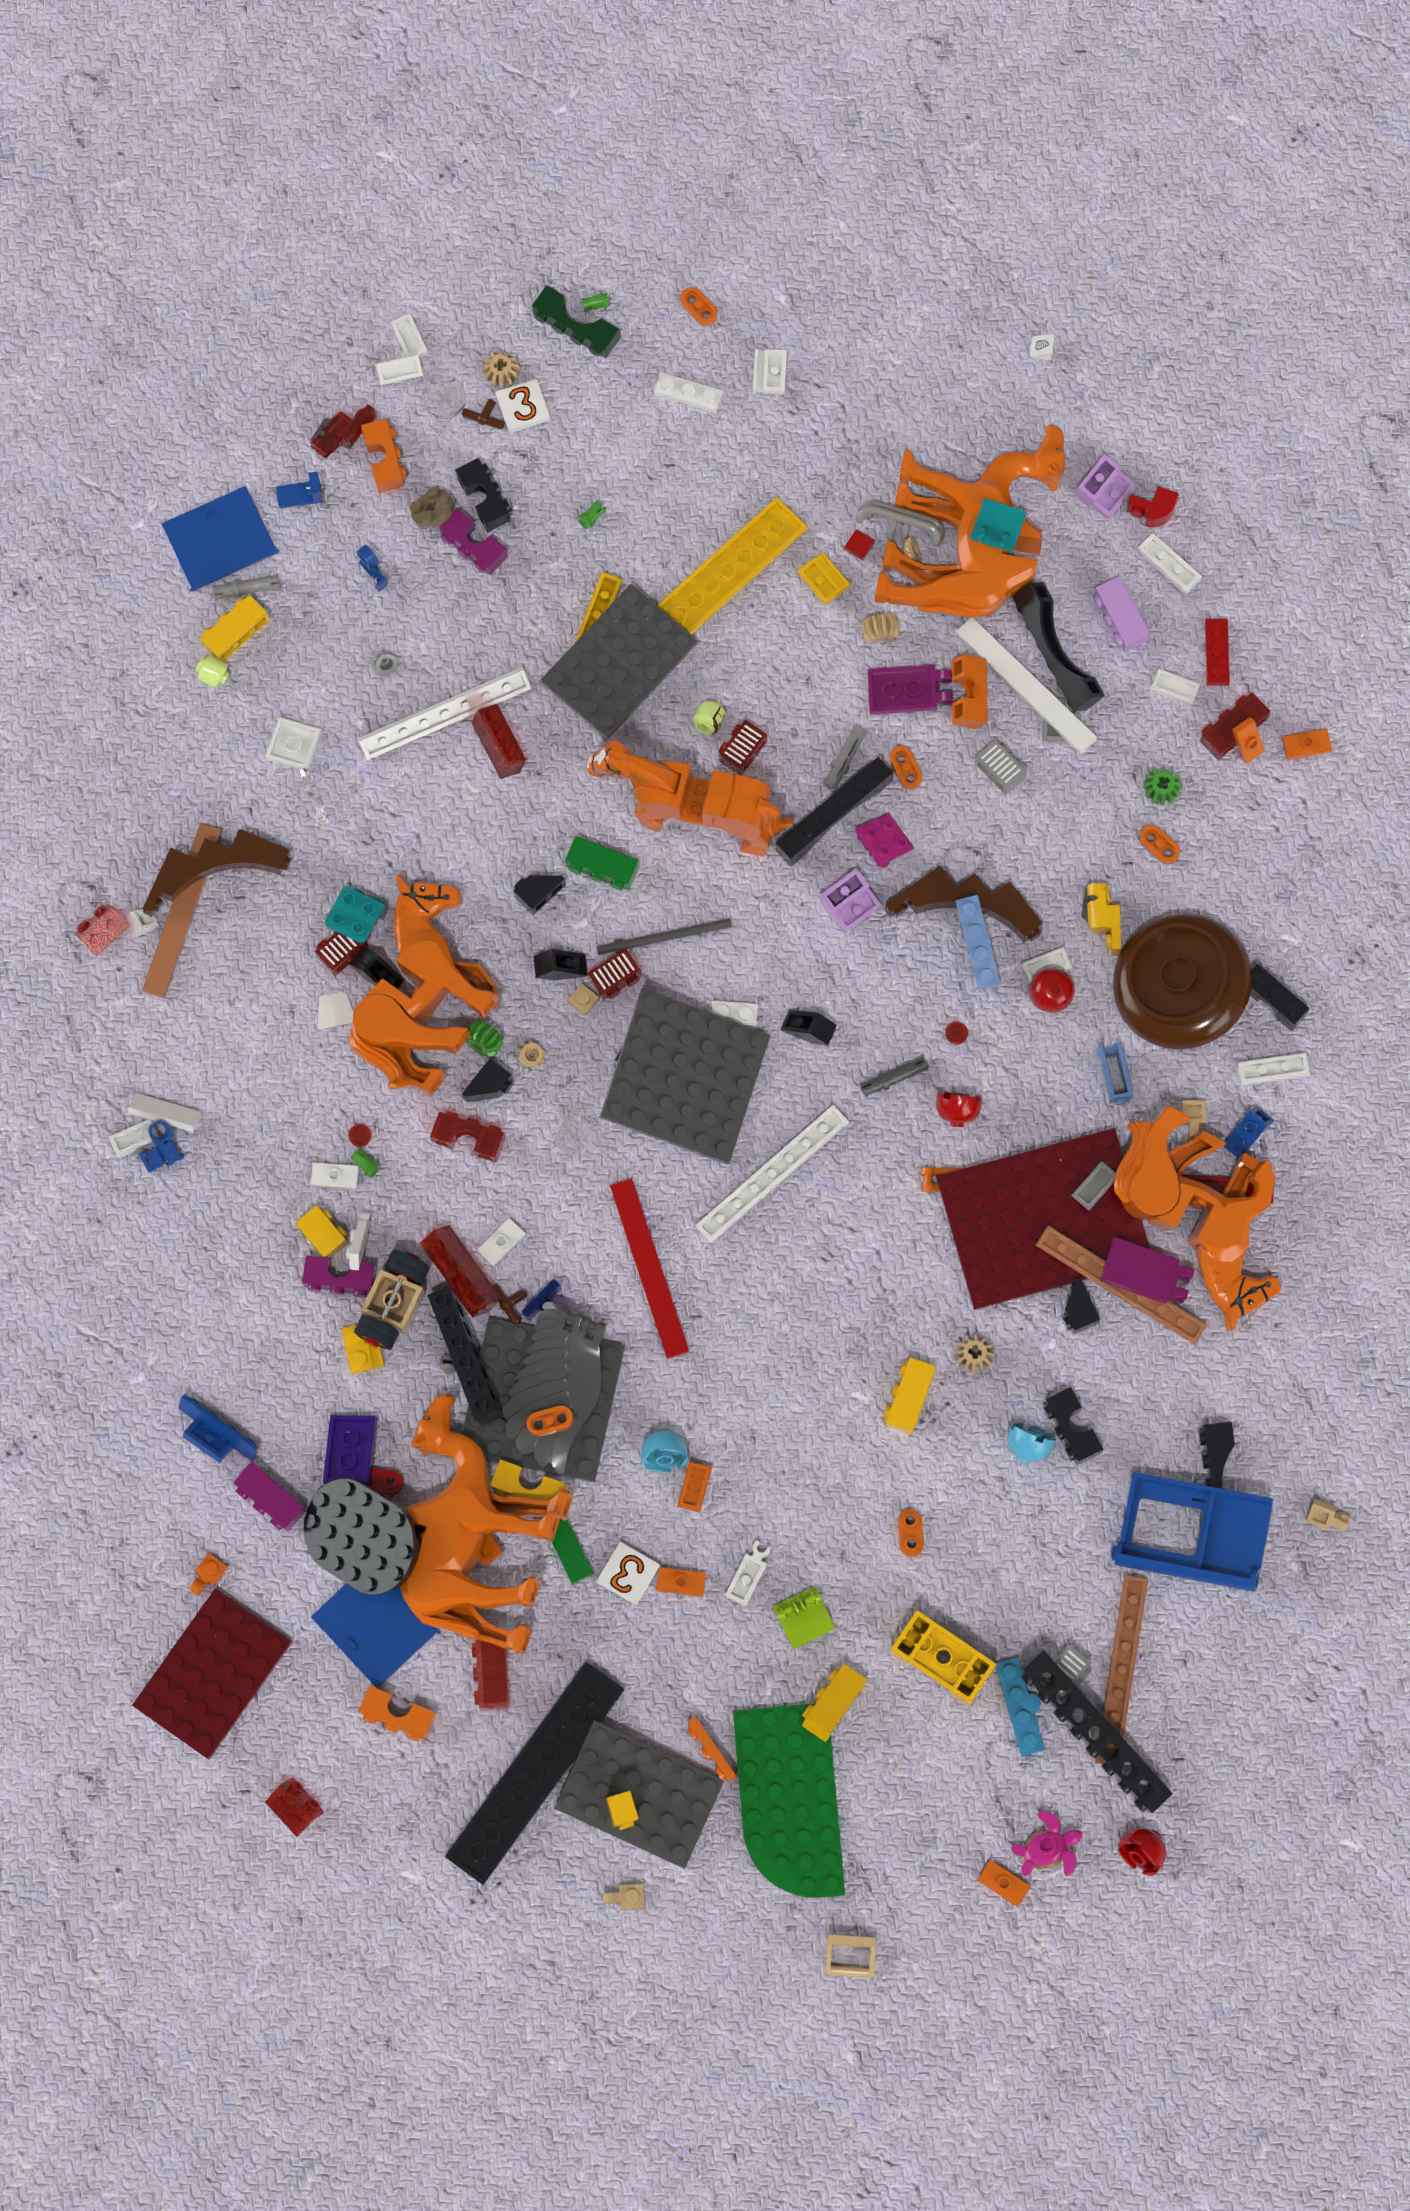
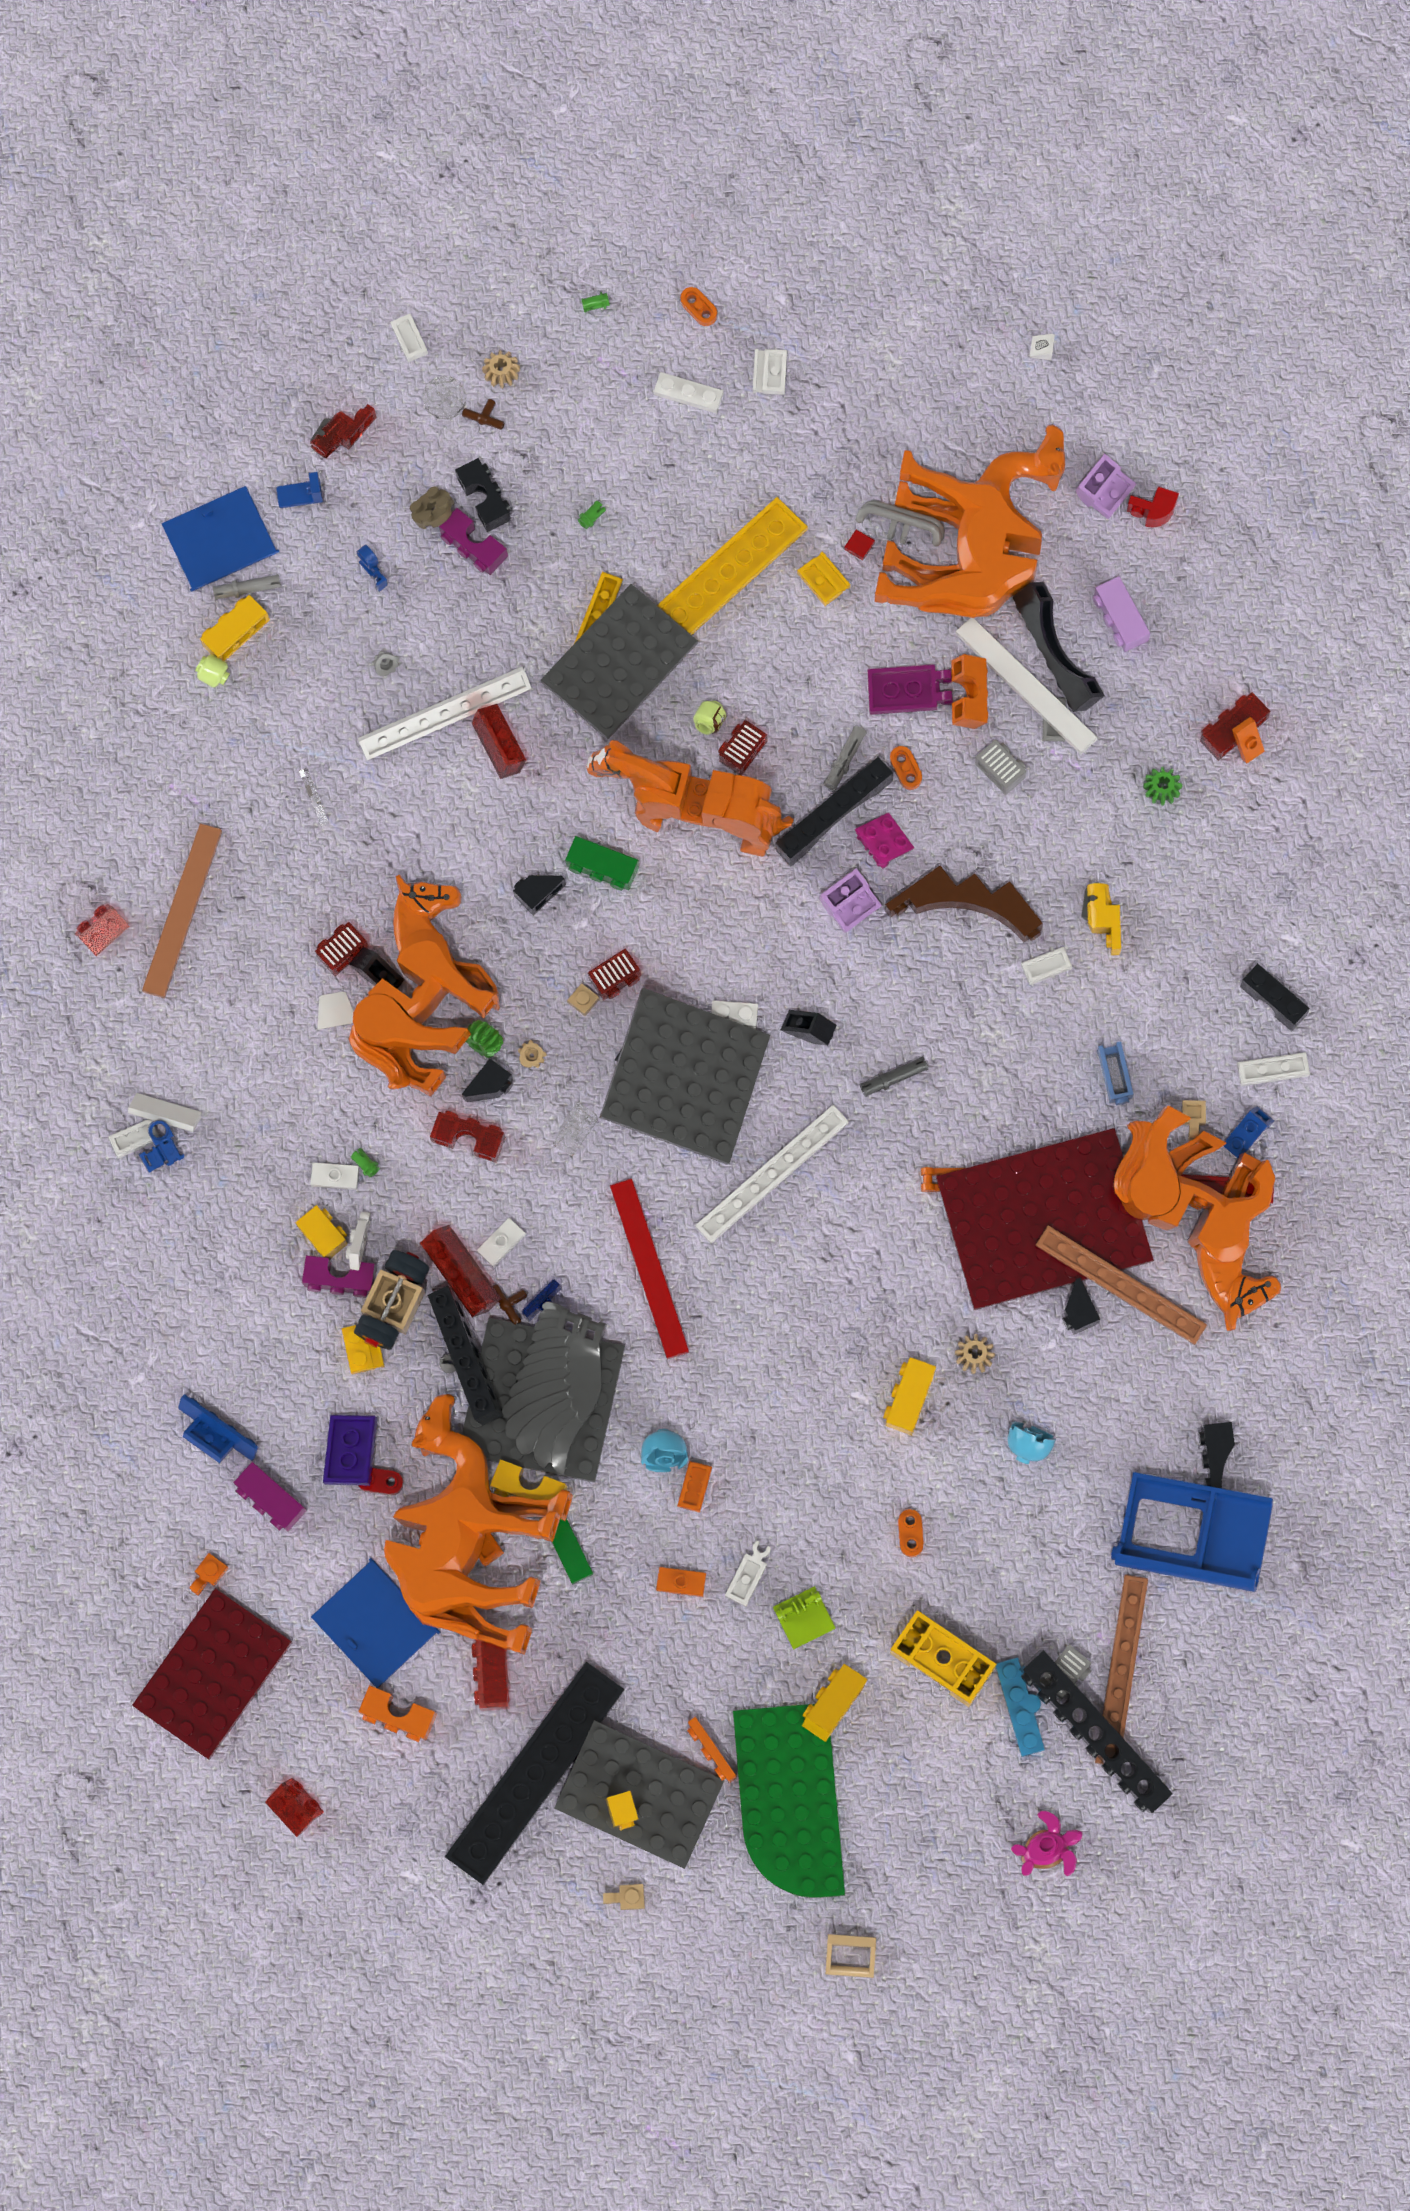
white slope [126,908,159,937] -> none
reddish brown arch [143,829,292,917] -> none
white tile [265,717,322,772] -> none
plate [304,1479,419,1595] -> none
teal bracket [325,885,387,944] -> none
clear red plate [348,1124,372,1147] -> none
orange arch [361,418,407,493] -> none
white tile [375,354,423,385] -> none
white tile [495,379,551,434] -> none
orange plate [526,1406,574,1437] -> none
dark green arch [532,285,621,358] -> none
black slope [533,949,588,980] -> none
dark grey bar [596,918,732,955] -> none
white tile [596,1541,661,1606] -> none
tan gear [861,613,900,643] -> none
tan animal [902,536,921,562] -> none
red cylinder [936,1092,982,1127] -> none
clear red plate [945,1022,968,1045] -> none
medium blue brick [955,895,1001,990] -> none
teal plate [970,498,1027,553] -> none
orange plate [977,1860,1031,1907] -> none
red cylinder [1028,967,1075,1013] -> none
black arch [1043,1387,1103,1465] -> none
light grey tile [1071,1161,1116,1210] -> none
magenta tile [1100,1237,1195,1304] -> none
reddish brown dish [1113,913,1252,1049] -> none
red cylinder [1118,1828,1167,1876] -> none
white plate [1137,533,1202,594] -> none
orange plate [1140,825,1180,865] -> none
white tile [1150,668,1201,706] -> none
red plate [1205,619,1230,686] -> none
orange plate [1282,729,1332,760] -> none
tan plate [1306,1499,1351,1531] -> none

